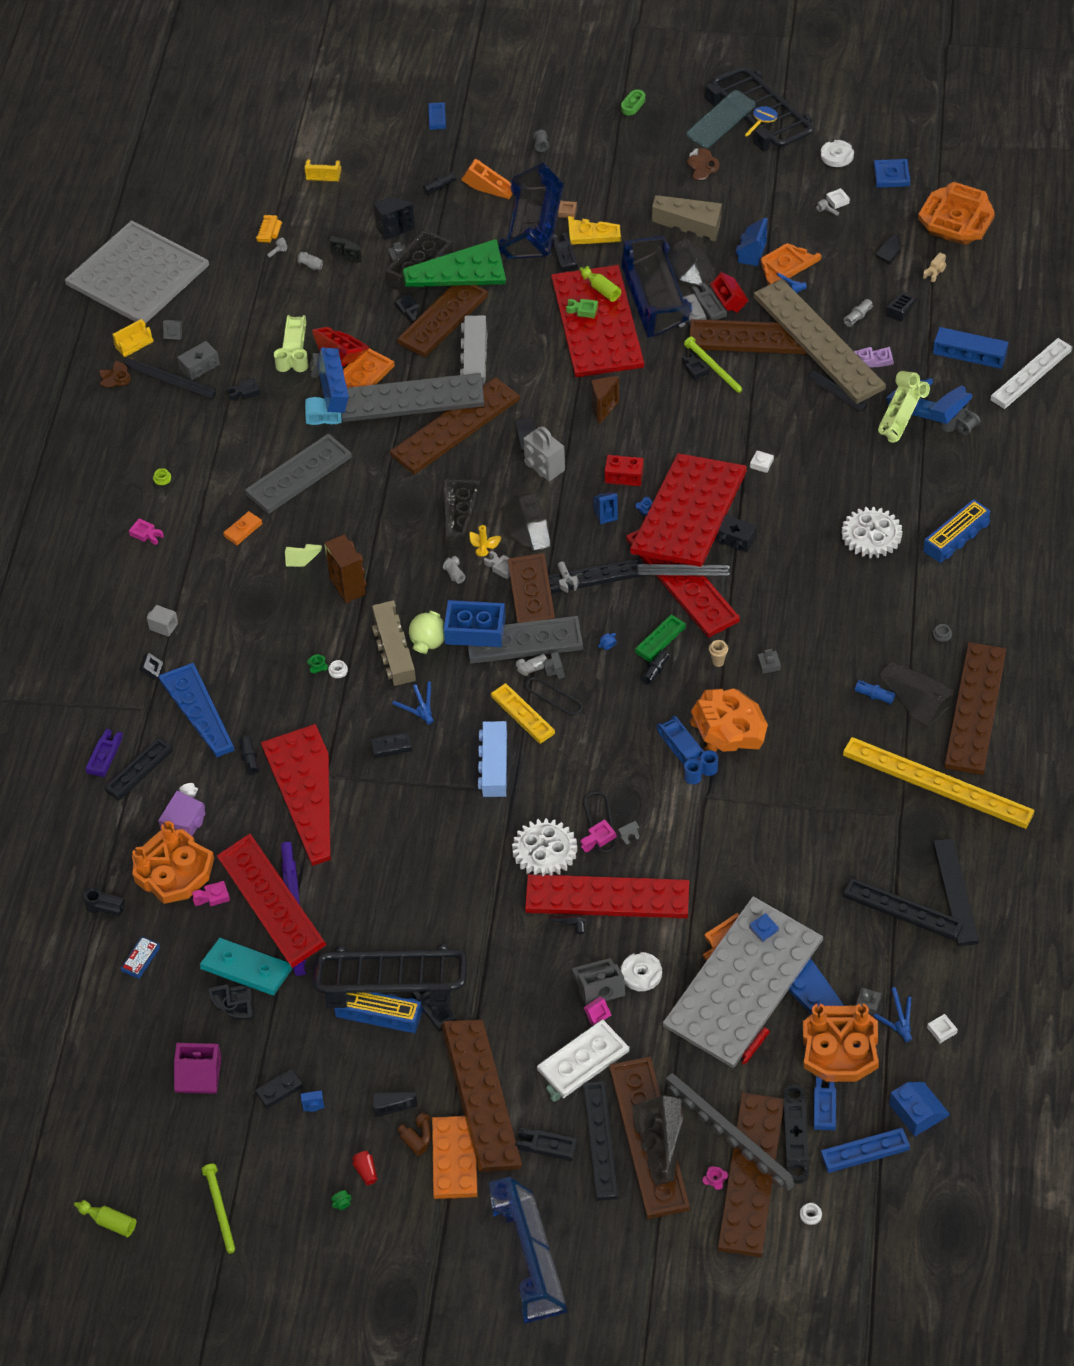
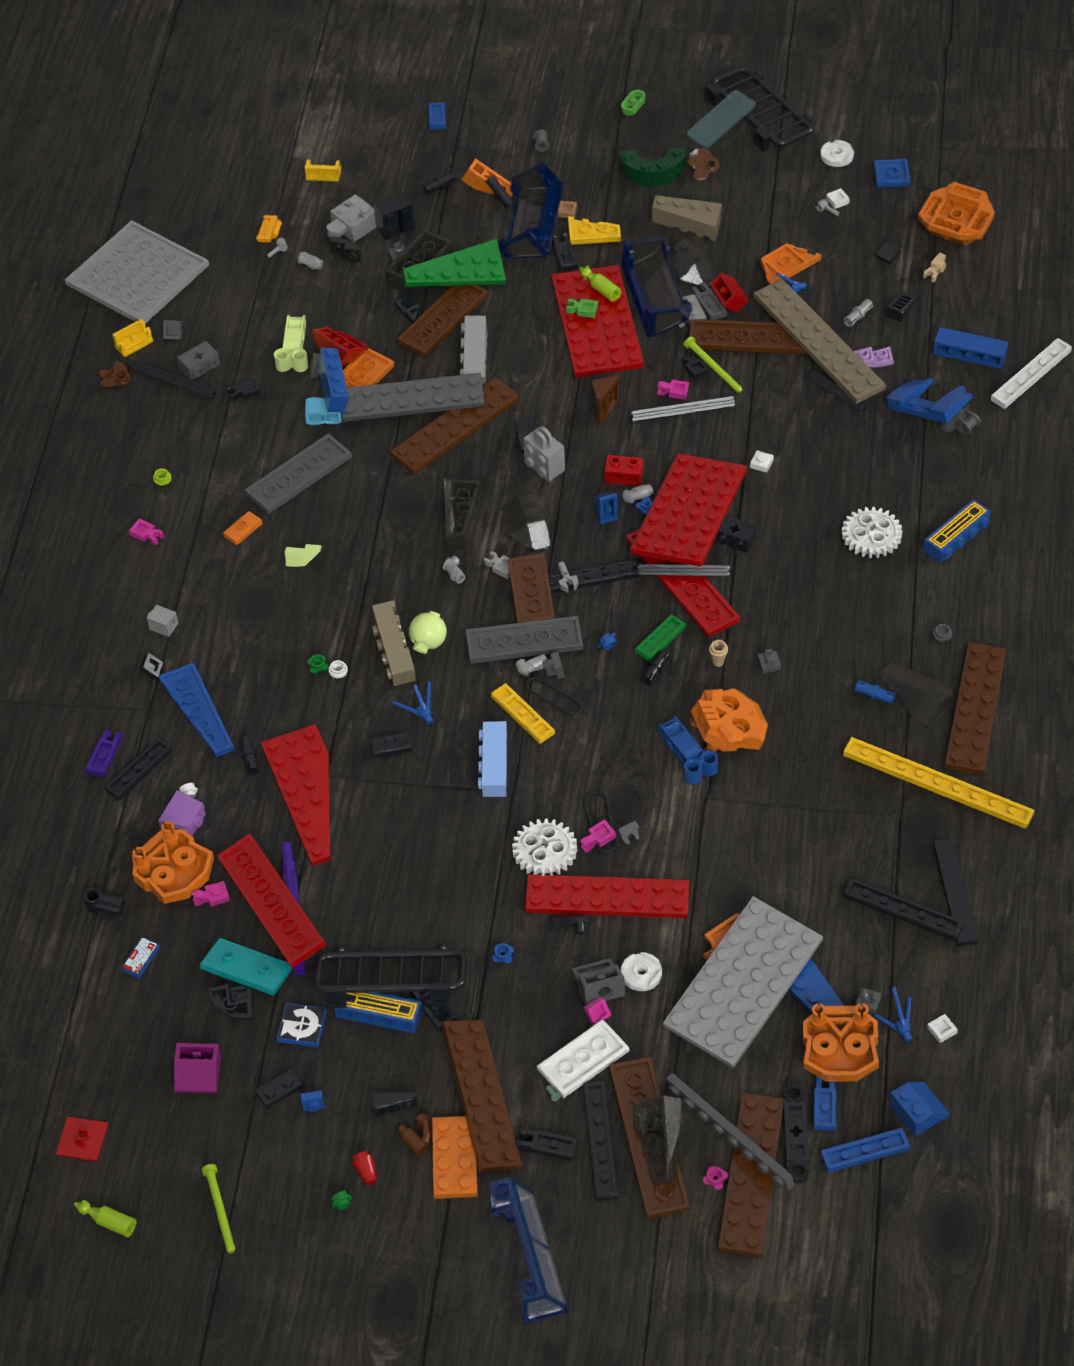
reddish brown brick [324,534,367,603] -> none
blue brick [444,600,505,647] -> none
yellow plant [469,525,501,557] -> none
blue slope [736,218,768,266] -> none
red wheel [742,1027,770,1065] -> none
blue piece [745,106,778,137] -> none
blue plate [749,913,779,943] -> none
white plate [800,1203,822,1225] -> none
yellowish green piece [878,371,930,443] -> none
none -> red piece [56,1117,108,1162]
none -> tile [277,1003,327,1048]
none -> light grey brick [327,194,376,242]
none -> black pin [486,175,515,208]
none -> blue plate [492,943,514,964]
none -> dark green brick [619,147,685,187]
none -> light grey arm [622,484,653,503]
none -> axle [631,396,735,421]
none -> dark pink plate [657,380,689,400]

